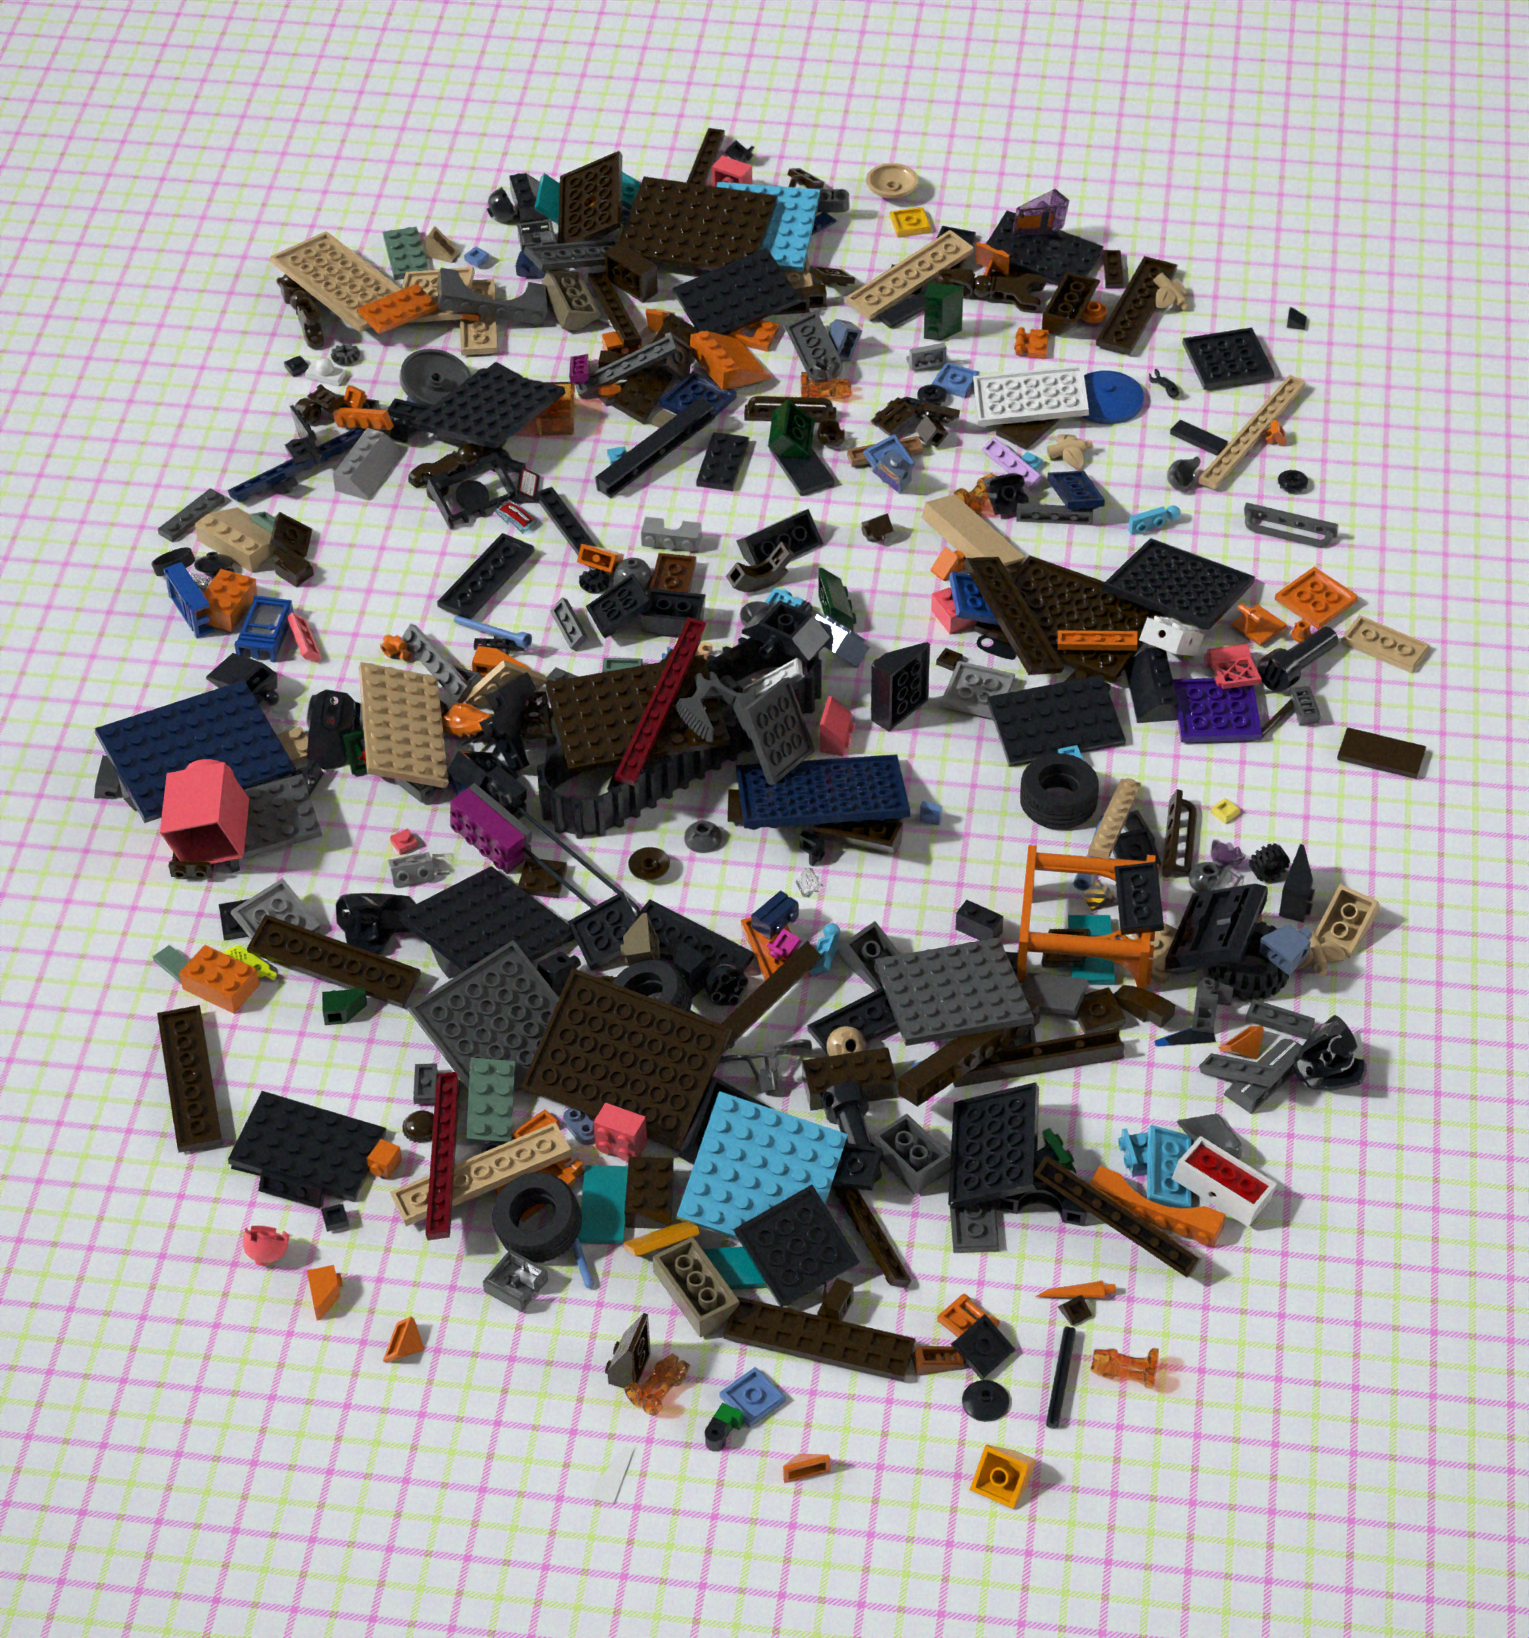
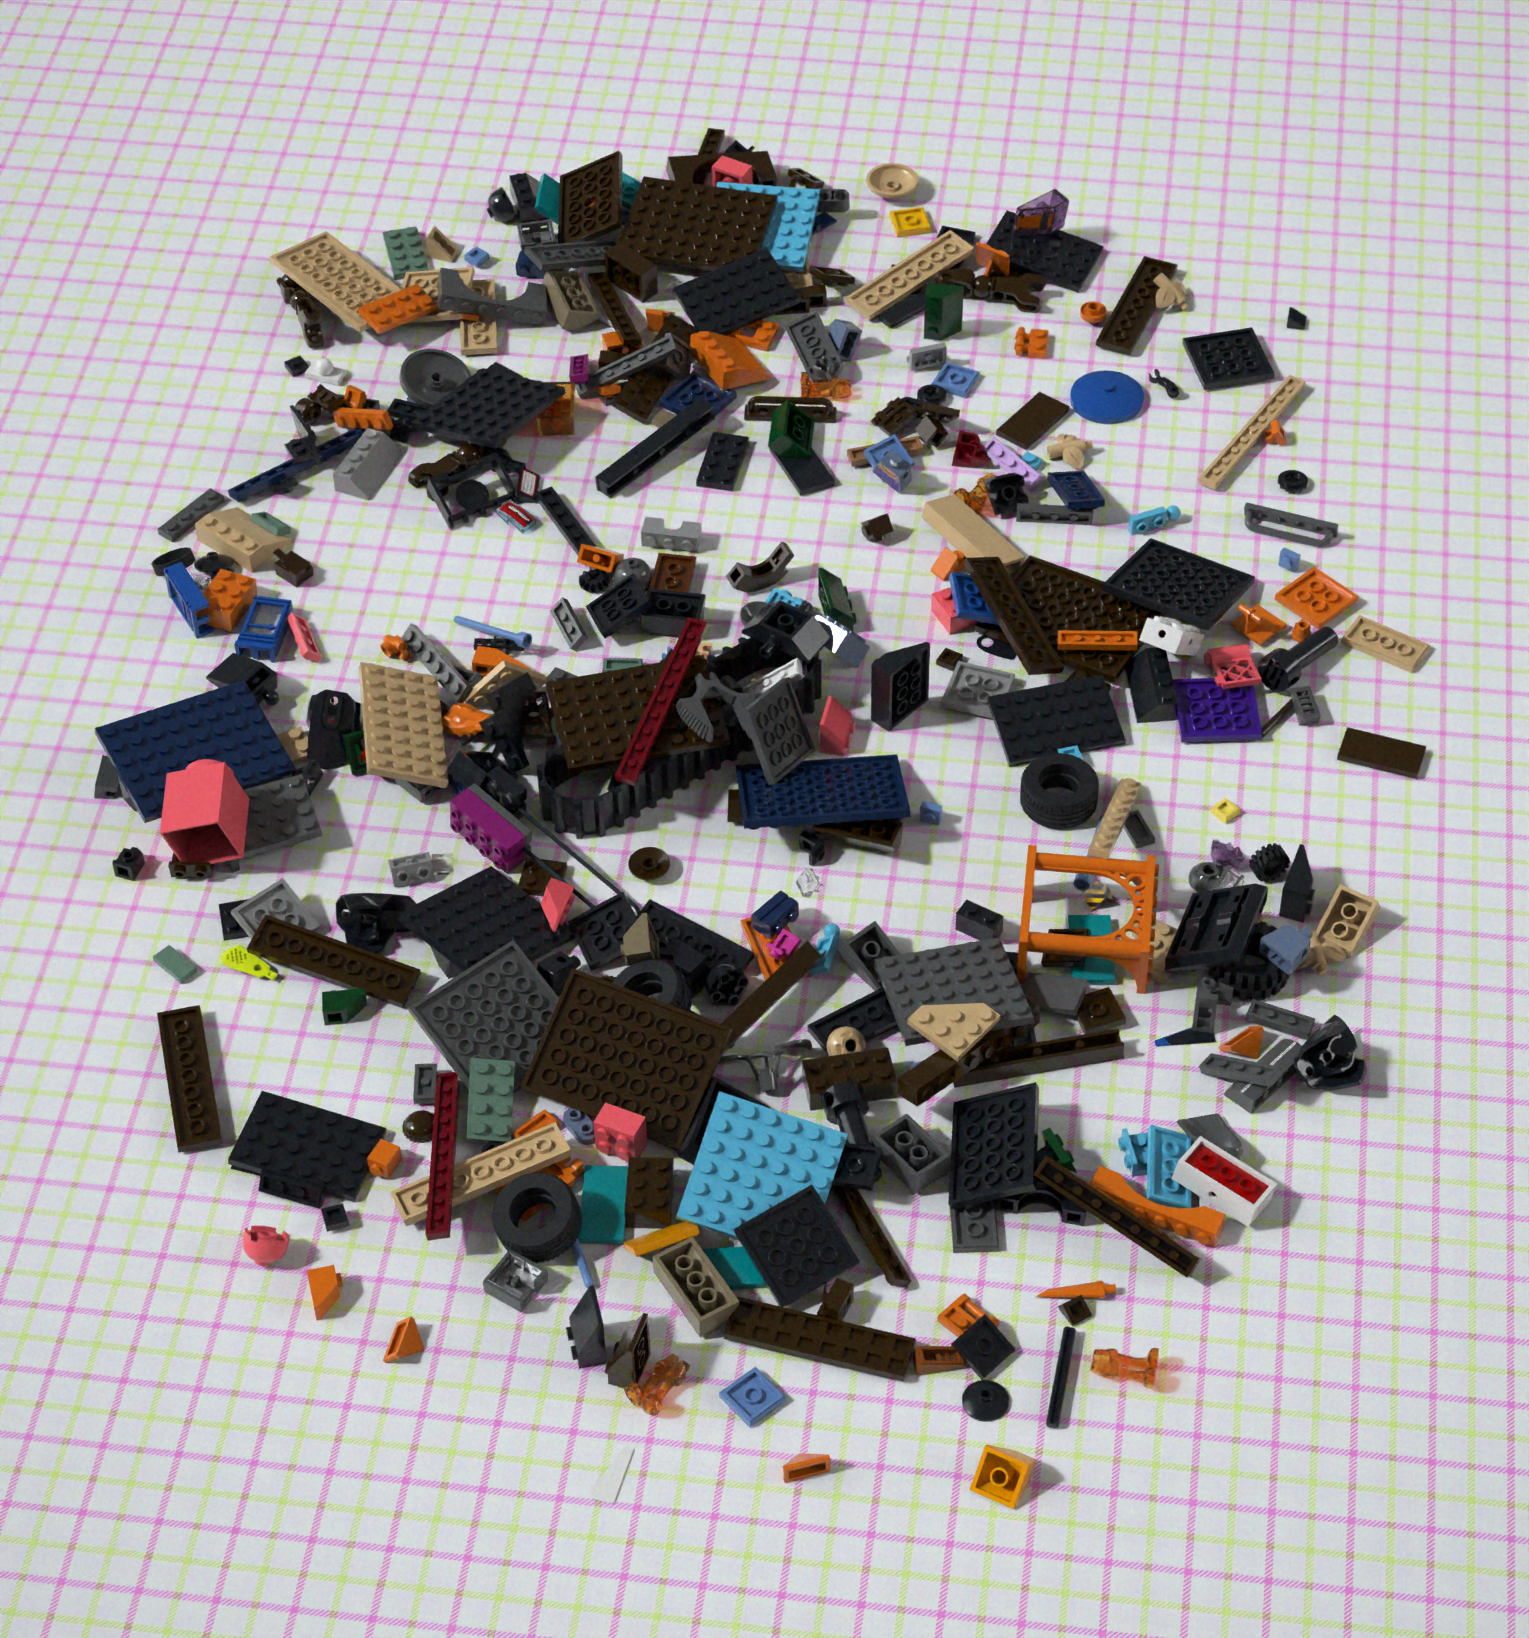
orange brick [179,945,259,1014] -> none
dark brown plate [270,512,313,558] -> none
dark grey gear [331,343,360,365] -> none
coral plate [390,829,418,855] -> none
black plate [437,533,535,620] -> none
medium azure plate [607,446,627,465] -> none
dark grey piece [684,820,722,853] -> none
leg [704,1402,744,1452] -> none
black slope [736,509,823,566] -> none
dark brown hair [817,420,845,447] -> none
white plate [973,365,1089,427] -> none
dark brown slope [1042,272,1100,335] -> none
dark brown tile [1103,250,1123,289] -> none
black tile [1113,827,1161,867] -> none
dark brown slope [1113,985,1176,1028] -> none
black tile [1114,862,1164,935] -> none
dark brown piece [1162,789,1197,878] -> none
dark grey hair [1167,456,1201,491] -> none
black tile [1170,419,1228,456] -> none
none -> black brick [112,847,145,881]
none -> coral slope [541,878,576,932]
none -> black slope [566,1285,607,1369]
none -> dark brown arch [666,151,777,186]
none -> tan plate [907,1003,1001,1062]
none -> dark red slope [952,430,989,468]
none -> medium blue plate [1278,548,1301,573]

